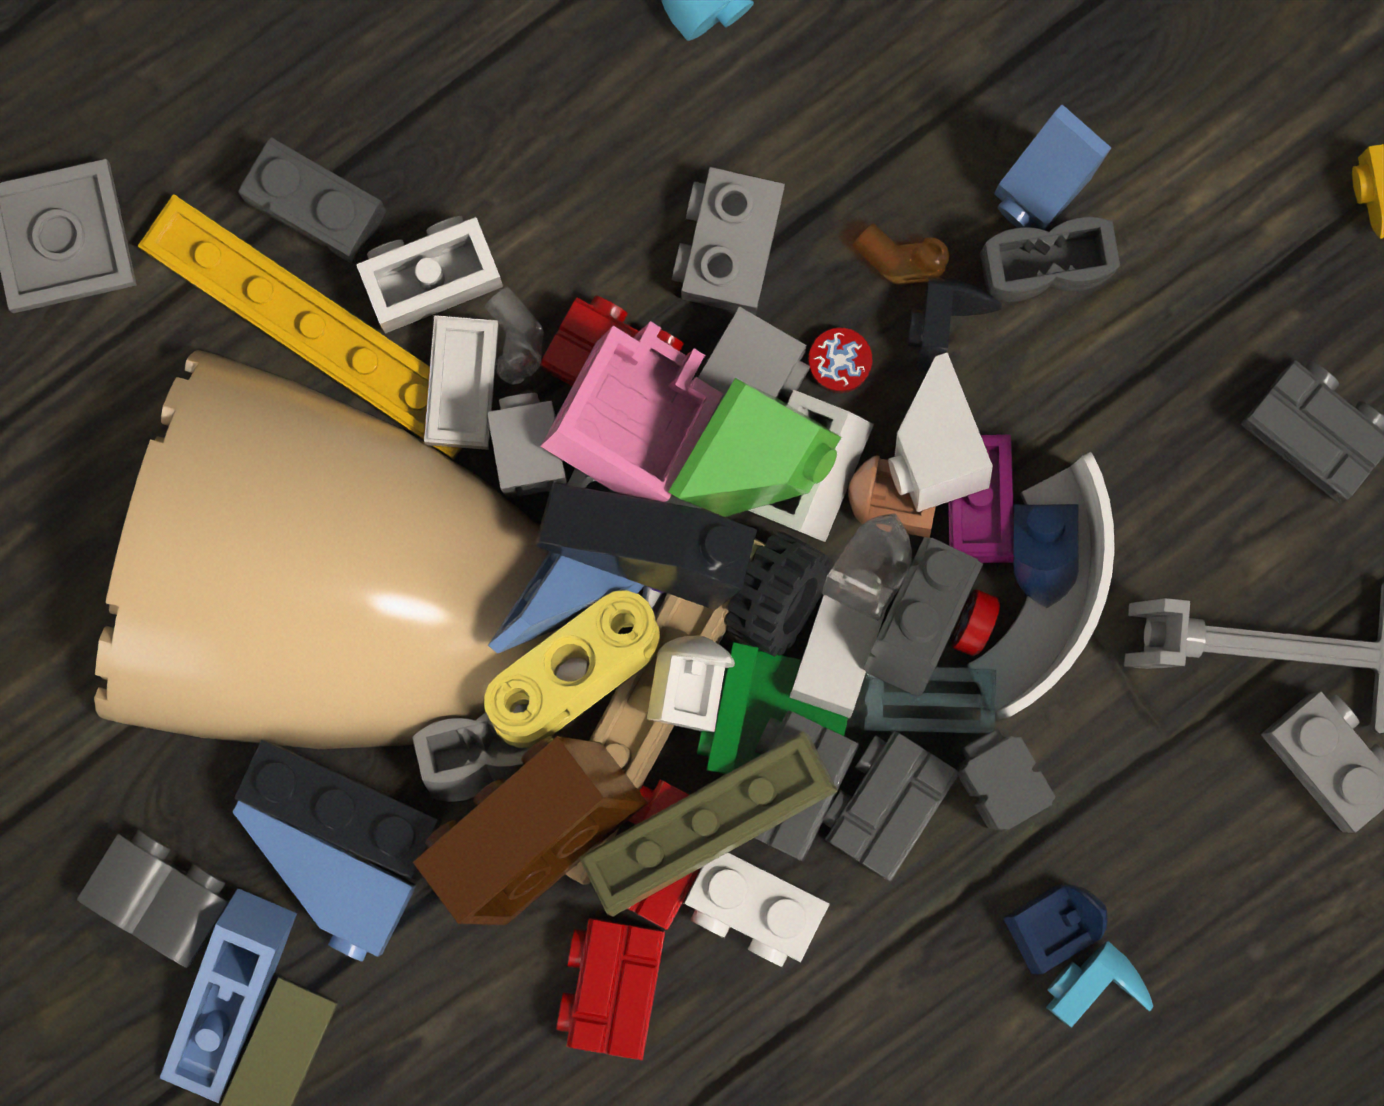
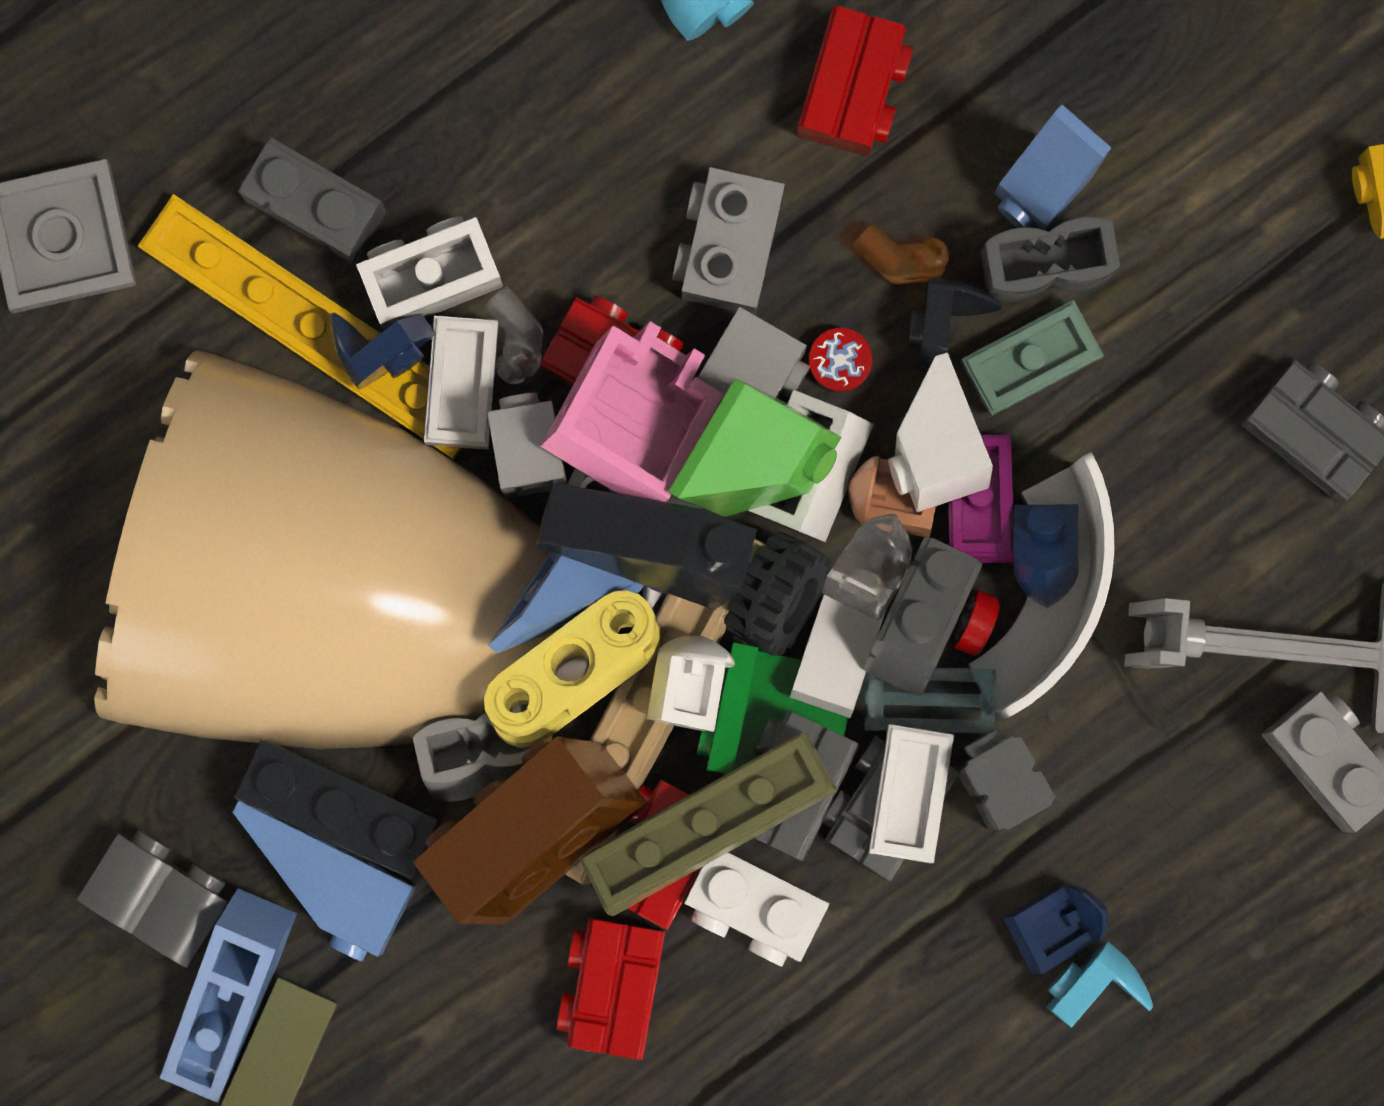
none -> dark blue plate [329,312,436,390]
none -> red brick [796,6,914,156]
none -> white tile [868,725,954,863]
none -> sand green plate [960,300,1104,417]

